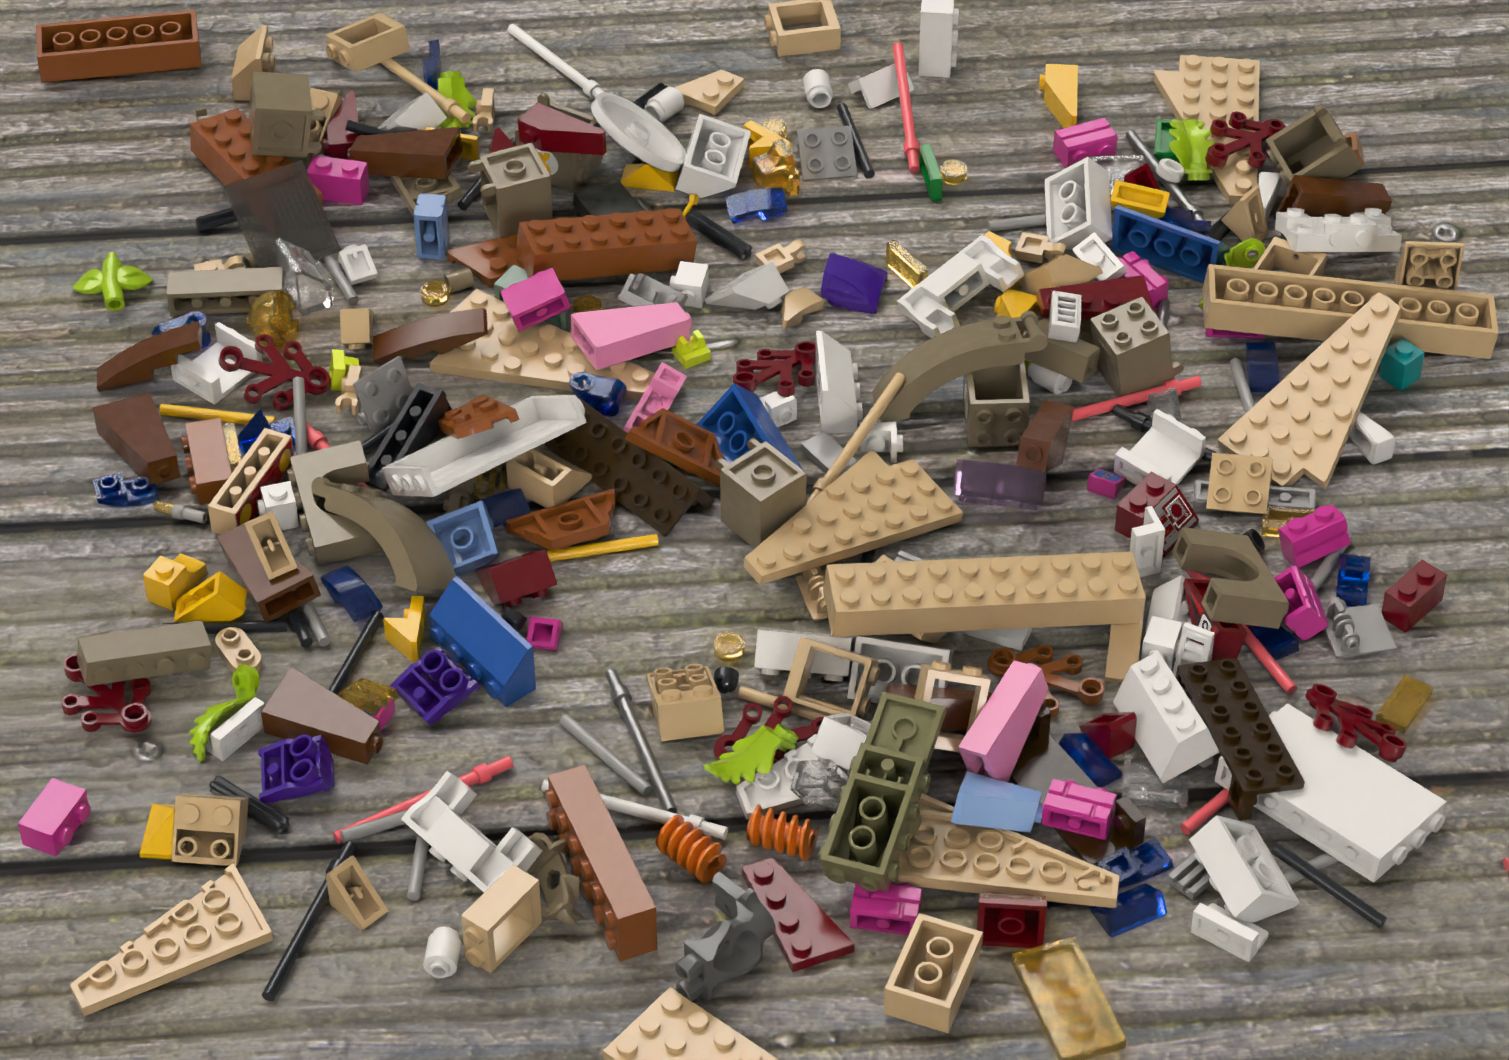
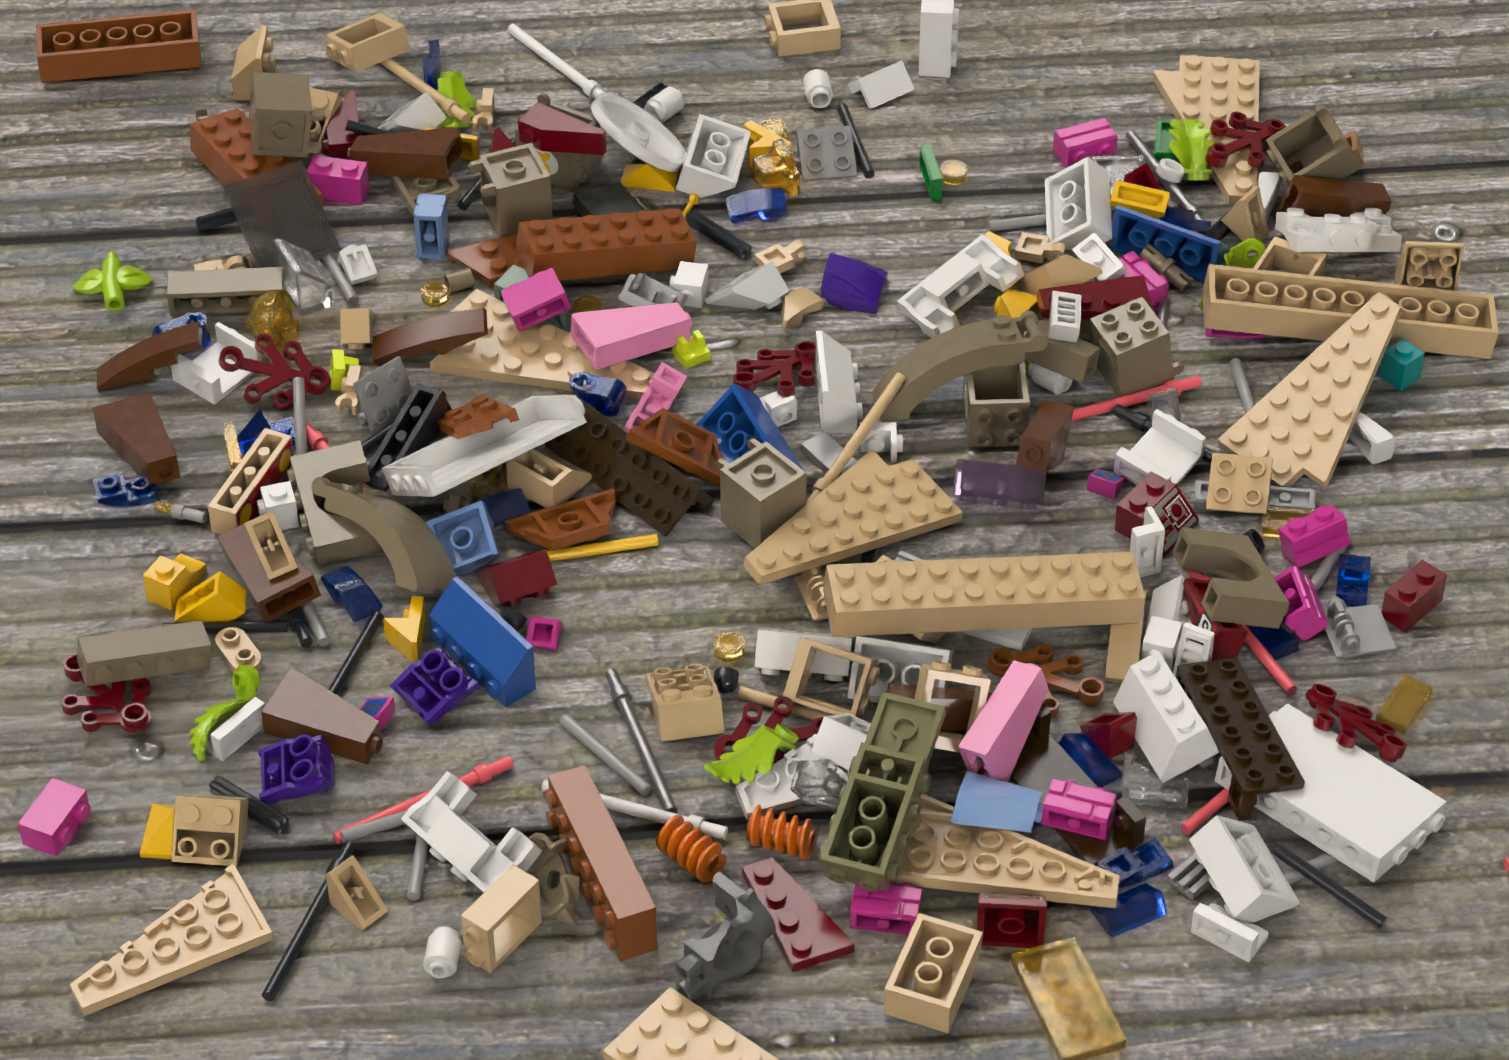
yellow bar [159,403,276,428] -> none
brick [181,418,232,505] -> none
clear yellow tile [338,678,399,714] -> none
tan wing [674,70,744,115] -> none
clear yellow tile [886,239,928,289] -> none
coral bar [893,42,920,173] -> none
yellow slope [1039,64,1078,128] -> none
clear blue slope [1245,342,1279,392] -> none
none -> dark tan pin [1139,244,1194,293]

